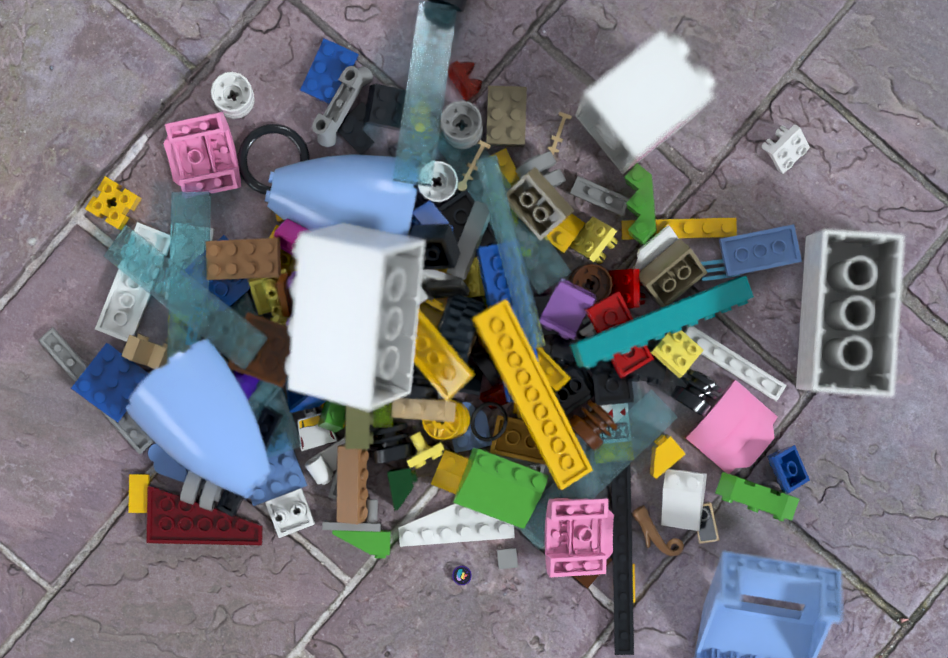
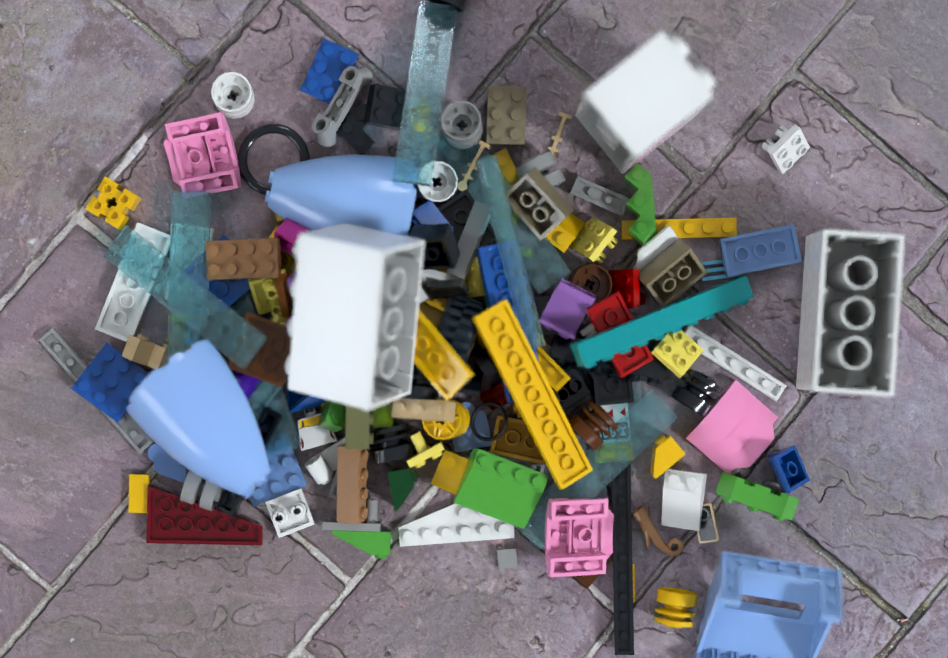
clear red tile [445,60,482,102] -> none
tile [452,565,472,585] -> none
none -> yellow wheel [654,587,698,628]

